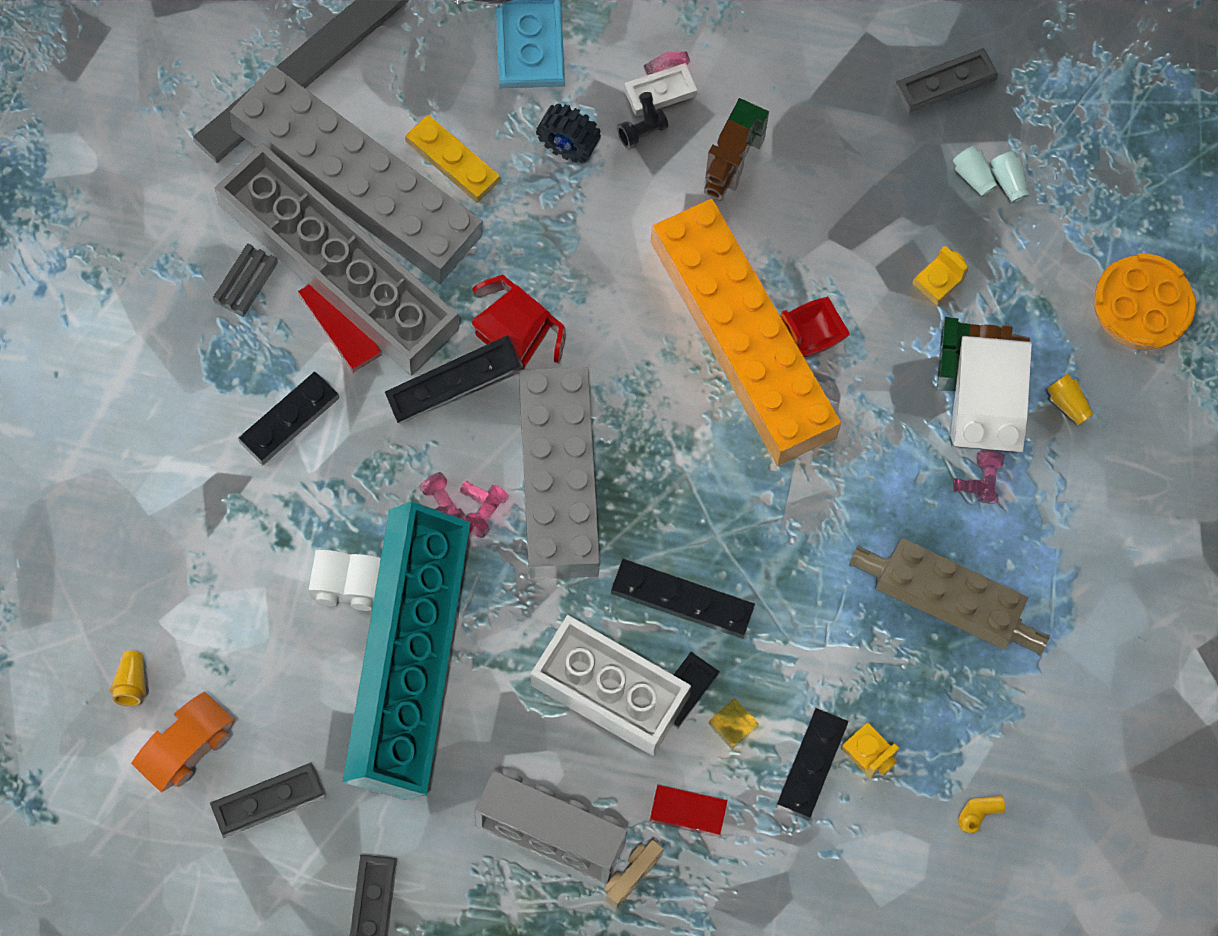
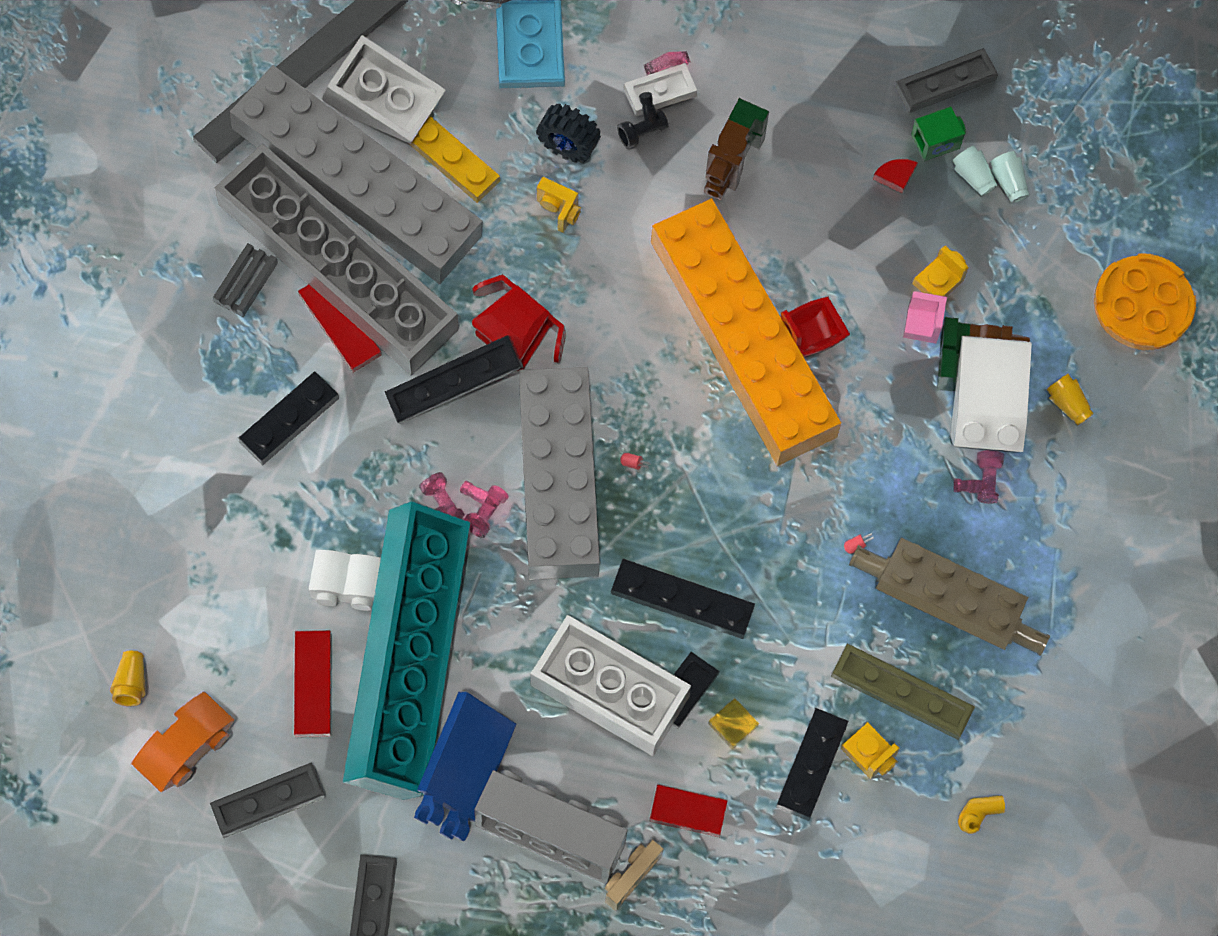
none -> red tile [294,630,331,738]
none -> white slope [322,35,446,144]
none -> blue tile [414,692,516,841]
none -> yellow bracket [537,176,581,233]
none -> coral piece [620,453,650,470]
none -> olive tile [831,643,975,740]
none -> coral piece [844,533,874,554]
none -> red tile [873,159,918,193]
none -> bright pink panel [903,291,947,344]
none -> green brick [911,106,966,162]

